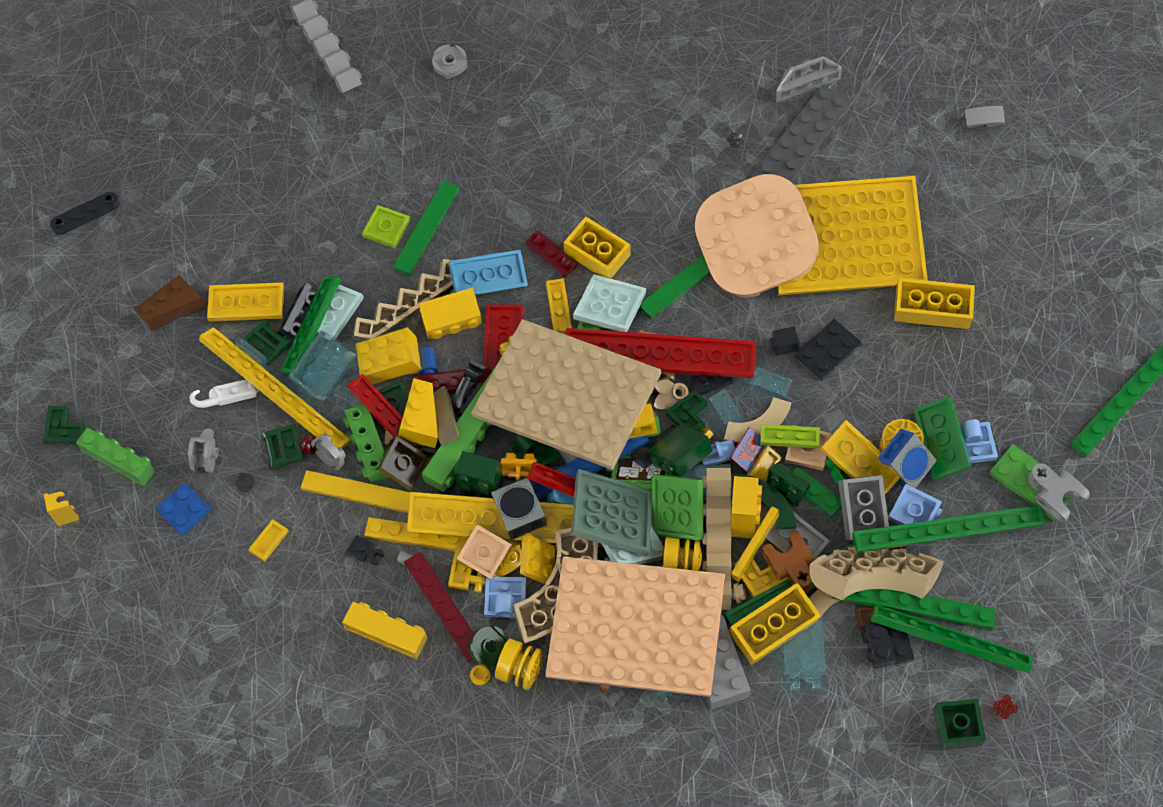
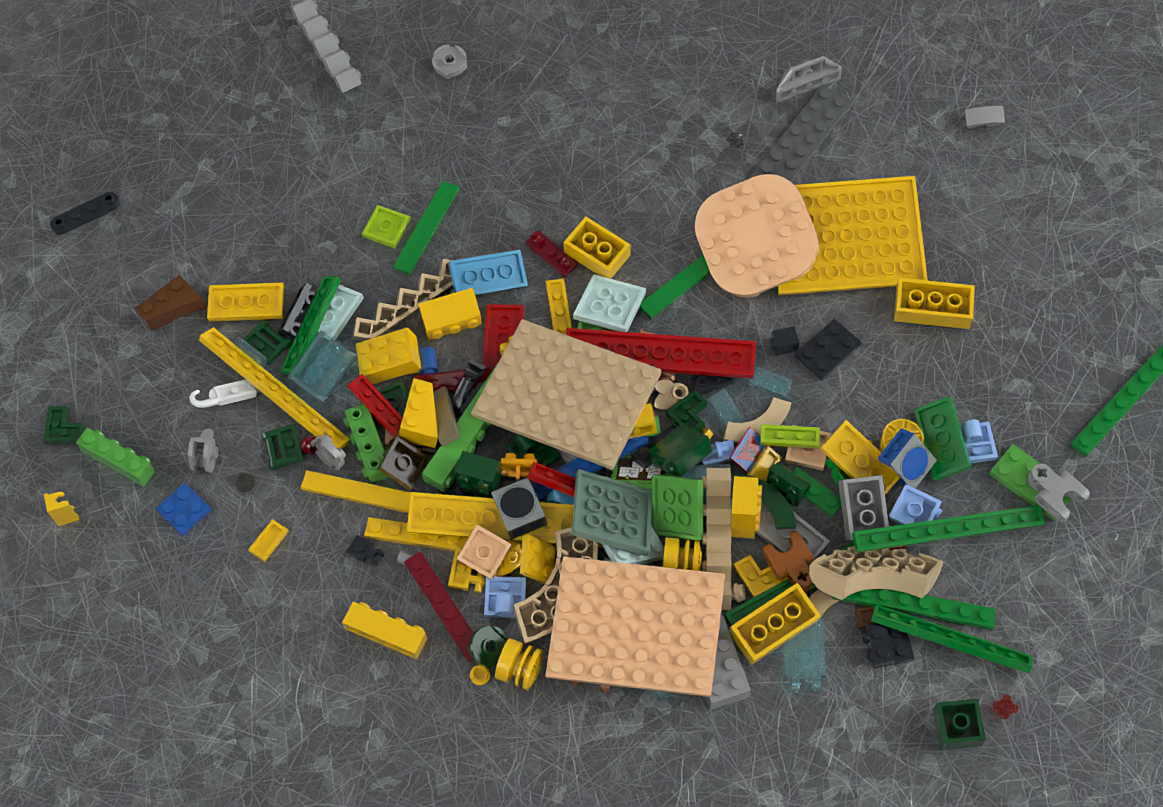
yellow tile [731,506,779,582] -> none

